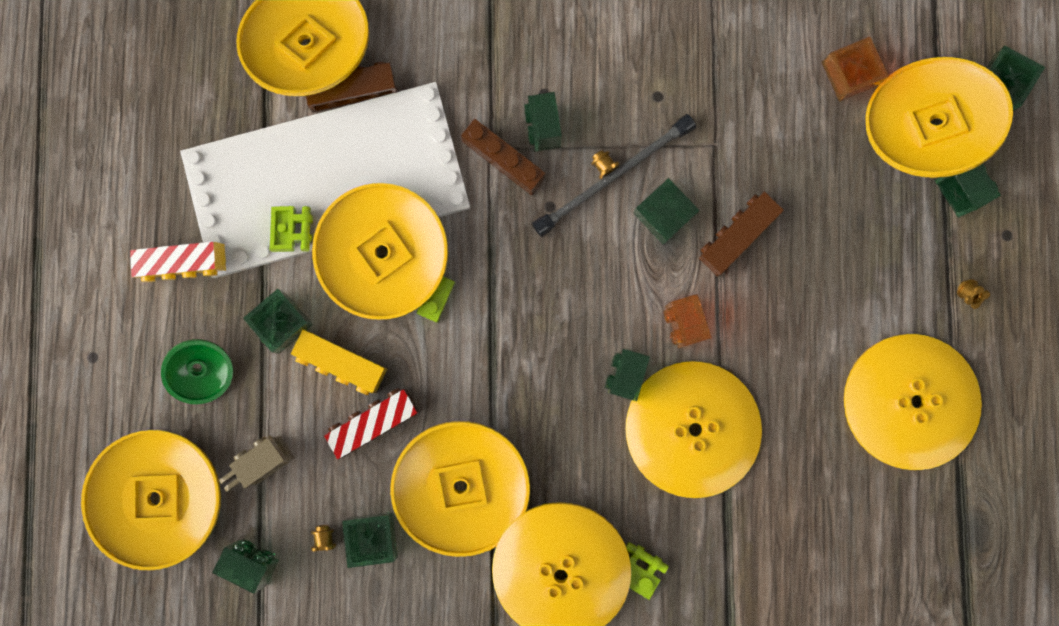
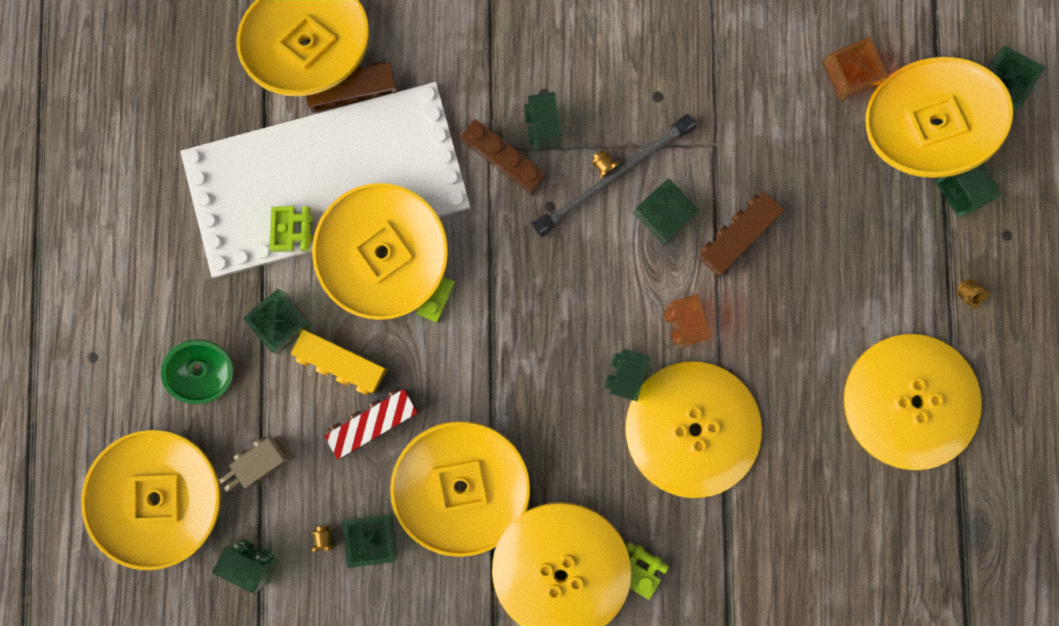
brick [130,242,226,282] -> none

